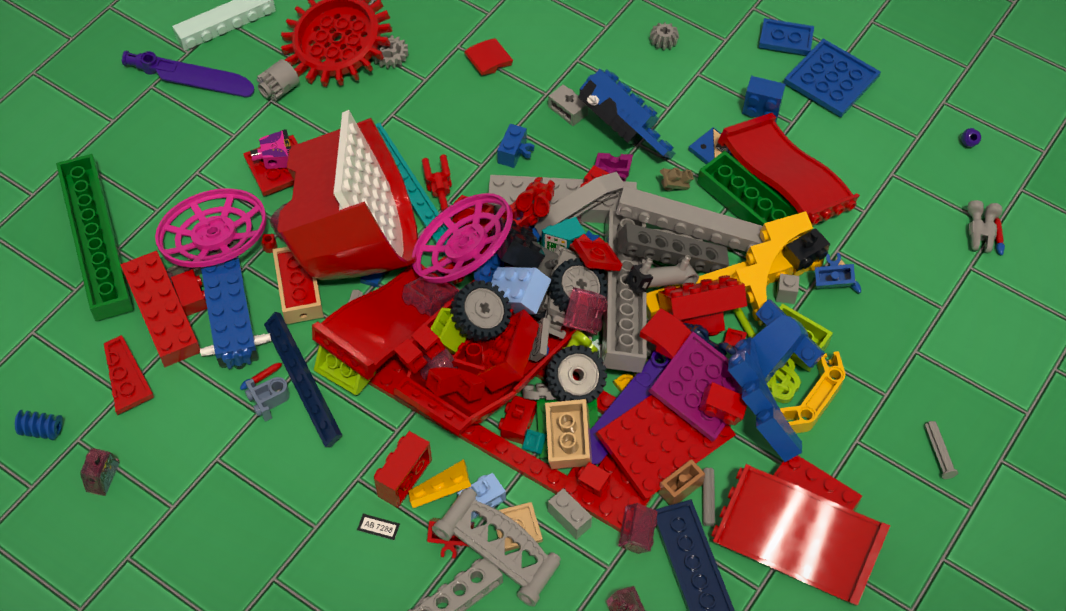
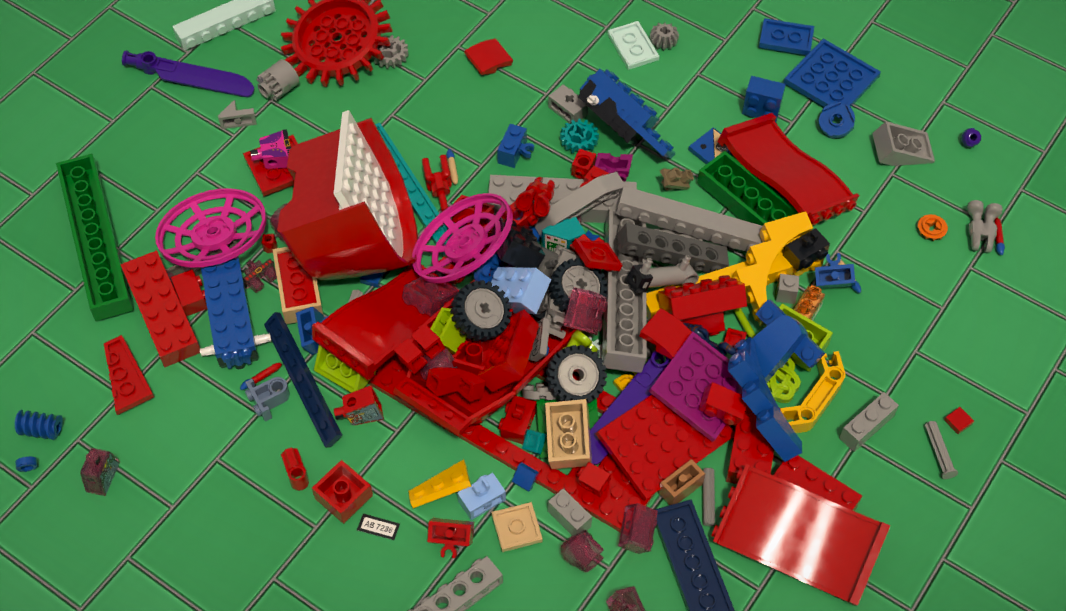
red brick [374,431,432,508] -> none
light grey piece [432,488,561,607] -> none
none -> blue tile [15,456,37,472]
none -> light grey slope [218,100,257,129]
none -> clear pink hips [243,259,277,293]
none -> red piece [281,447,309,491]
none -> blue brick [296,306,328,355]
none -> red brick [312,460,373,524]
none -> red torso [334,386,384,425]
none -> tan piece [446,149,458,185]
none -> blue tile [512,463,539,491]
none -> teal gear [560,119,599,153]
none -> clear pink piece [560,530,604,573]
none -> red brick [571,149,596,179]
none -> light aqua tile [607,21,660,70]
none -> red brick [726,405,781,484]
none -> clear orange hips [793,285,825,321]
none -> blue plate [819,102,855,139]
none -> light grey brick [839,392,899,452]
none -> light grey slope [872,121,935,166]
none -> orange gear [917,214,948,241]
none -> red tile [944,407,974,434]

